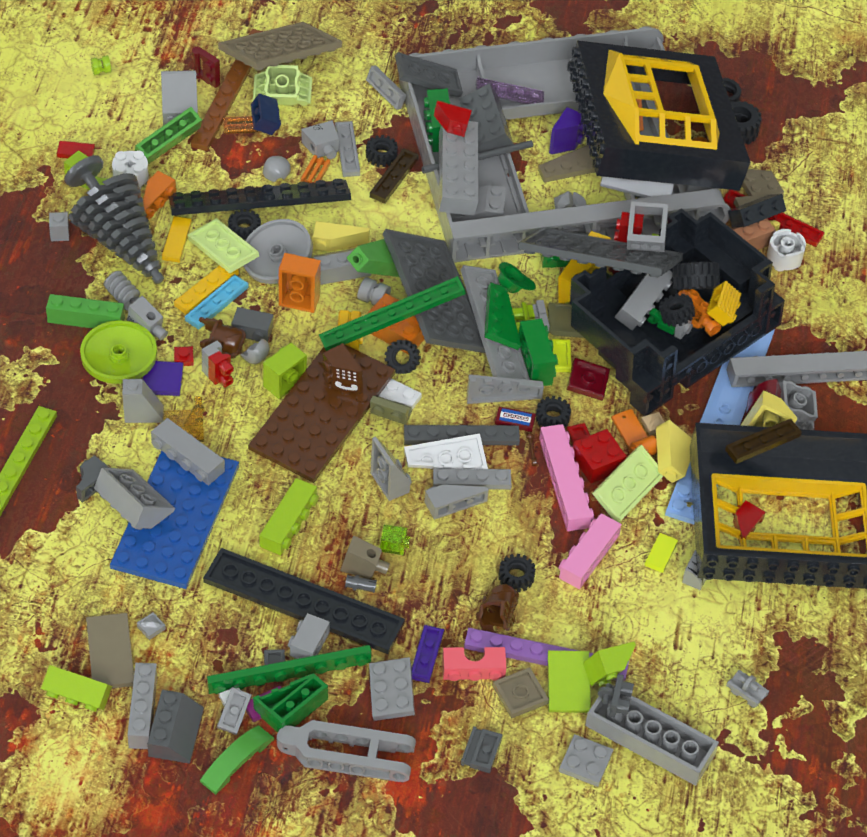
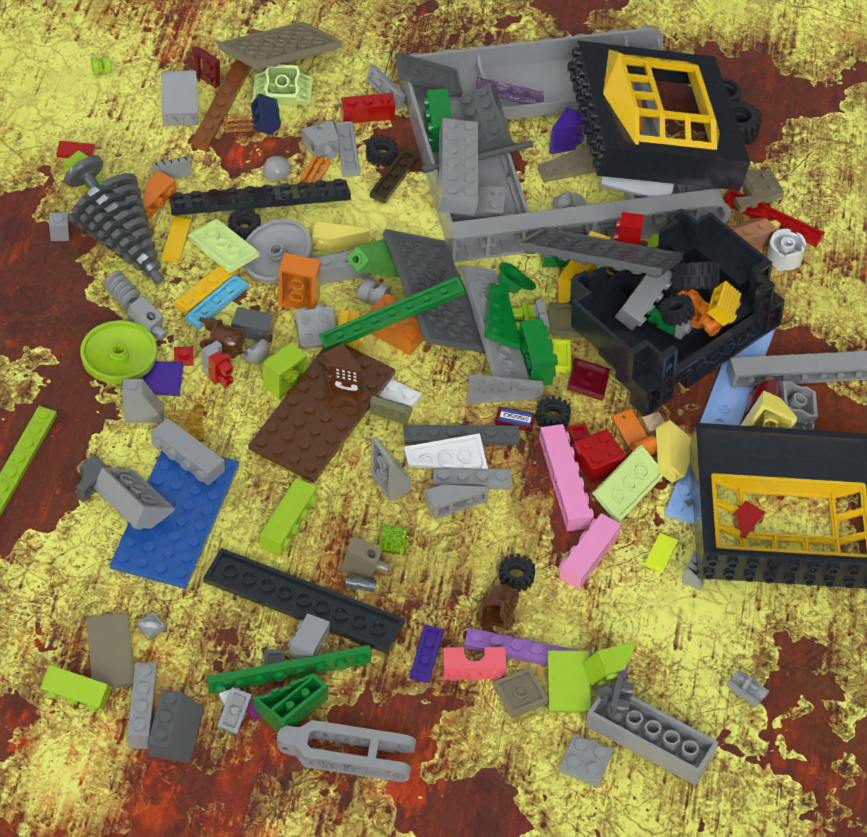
bright green brick [46,294,125,328] -> none
white brick [112,151,149,189] -> none
bright green brick [135,107,202,164] -> none
bright green slope [200,725,274,795] -> none
light grey plate [369,657,415,721] -> none
black tyre [384,340,421,374] -> none
red slope [434,100,472,137] -> none
dark grey plate [461,726,503,773] -> none
light grey window [627,201,668,252] -> none
dark brown plate [725,418,802,464] -> none
black brick [728,194,787,228] -> none
none -> light grey brick [152,156,191,179]
none -> light grey bracket [293,305,335,348]
none -> red brick [341,93,395,123]

